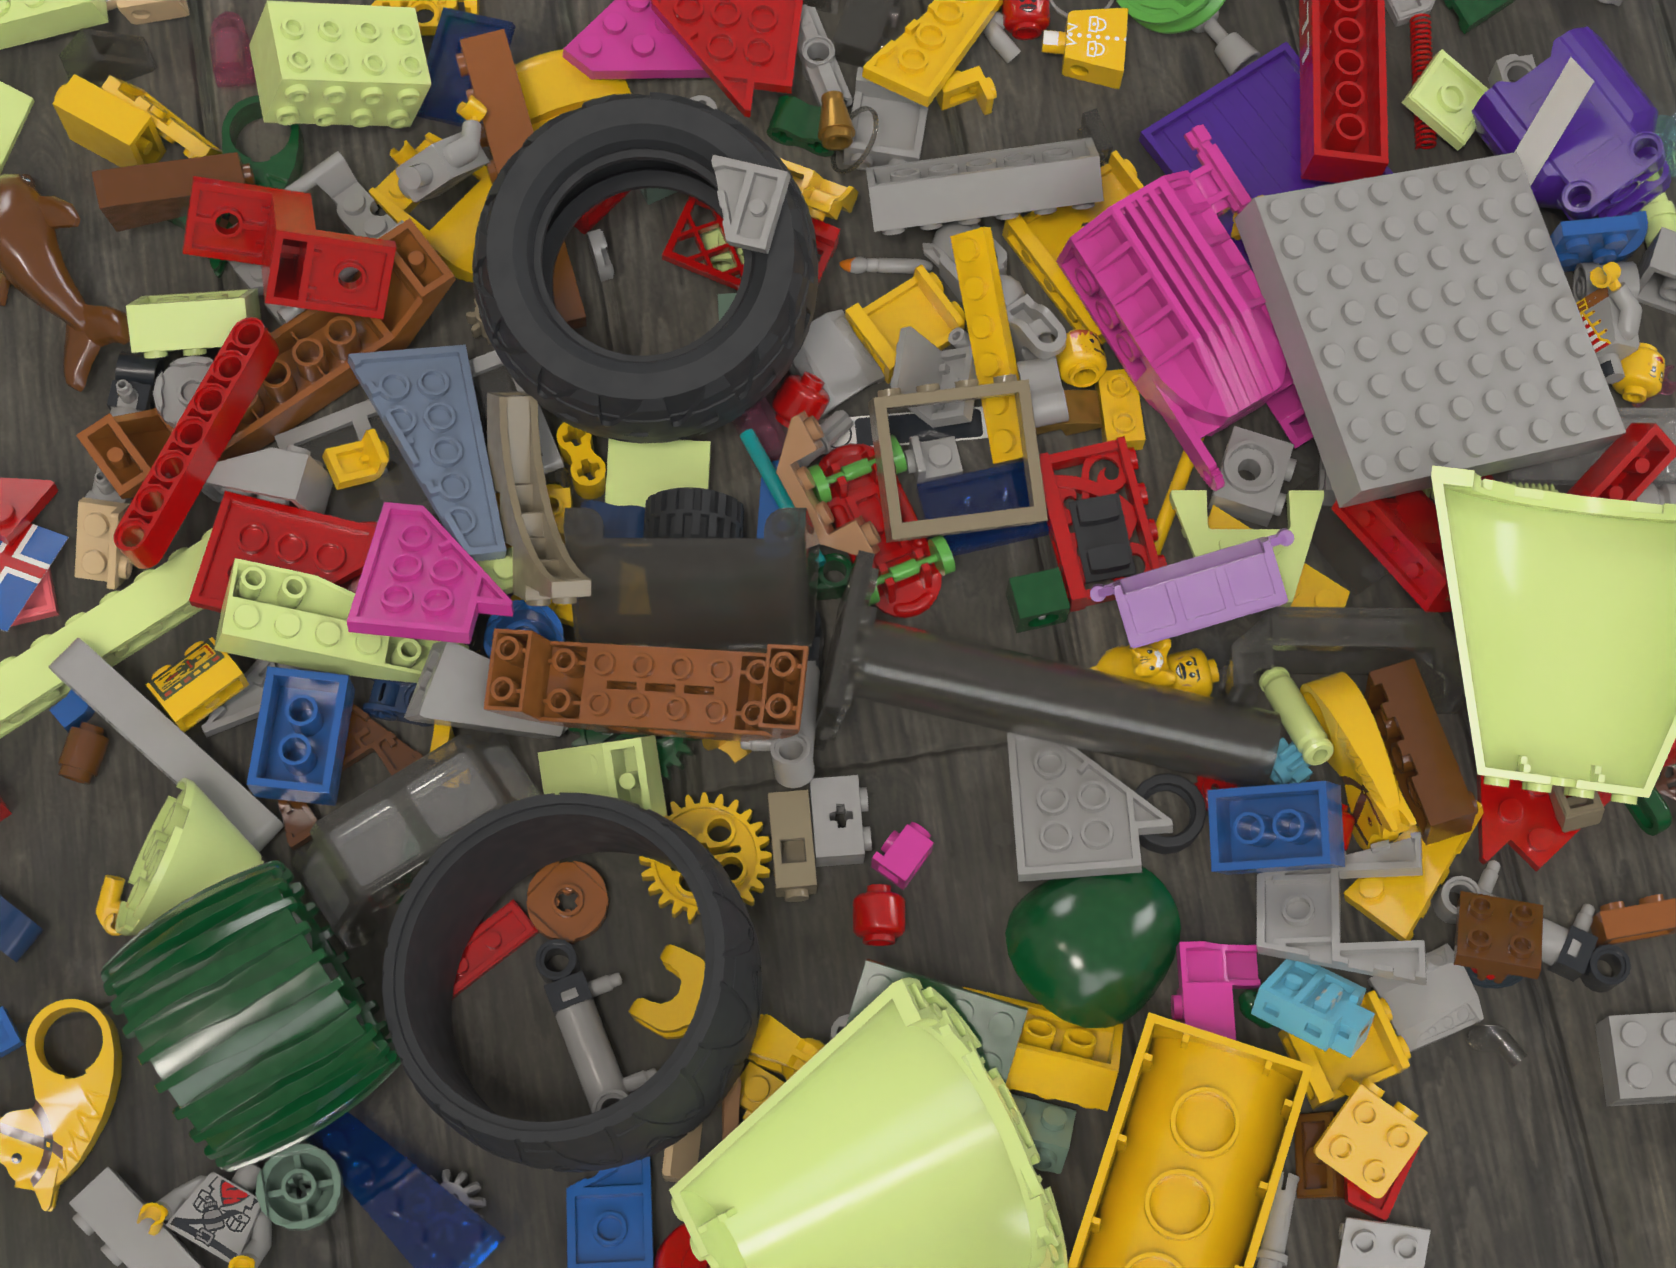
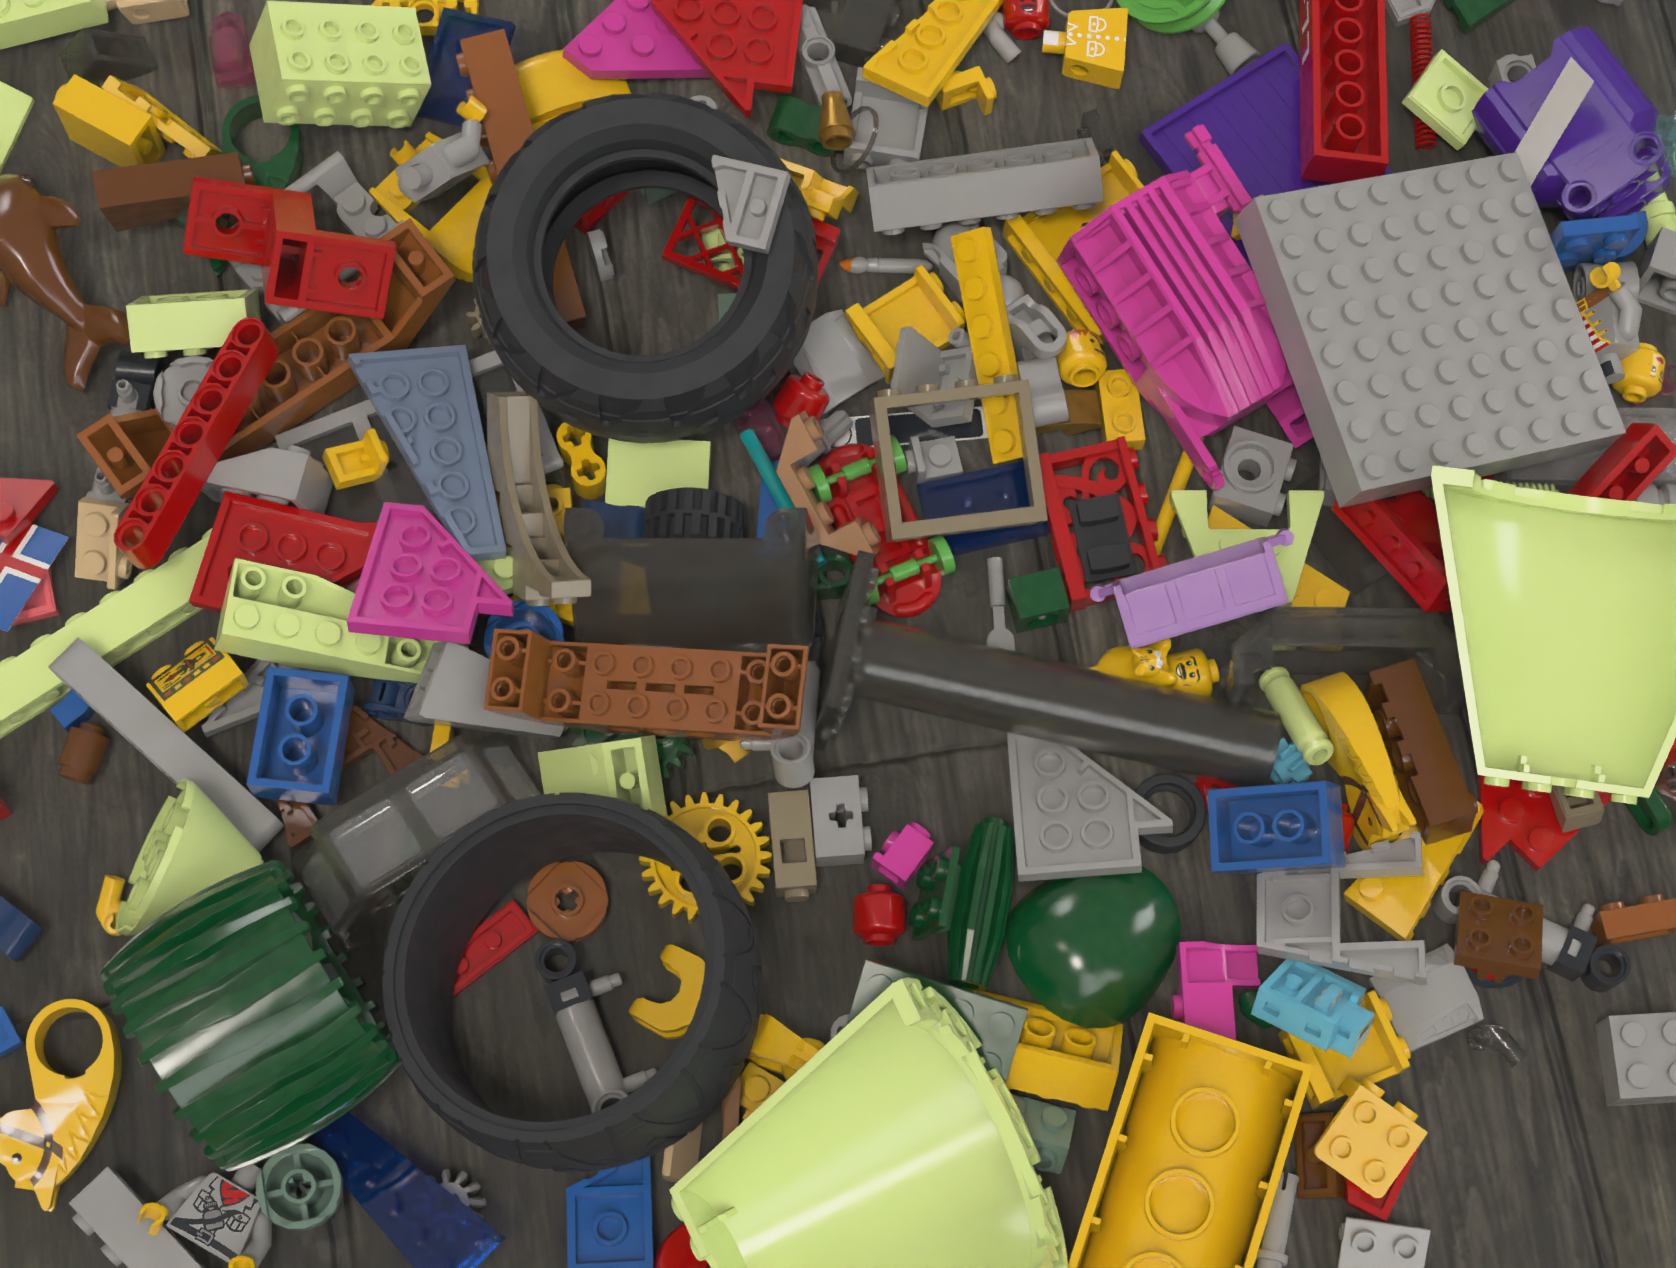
none -> dark green plate [909,817,1015,991]
none -> light grey piece [987,557,1016,668]

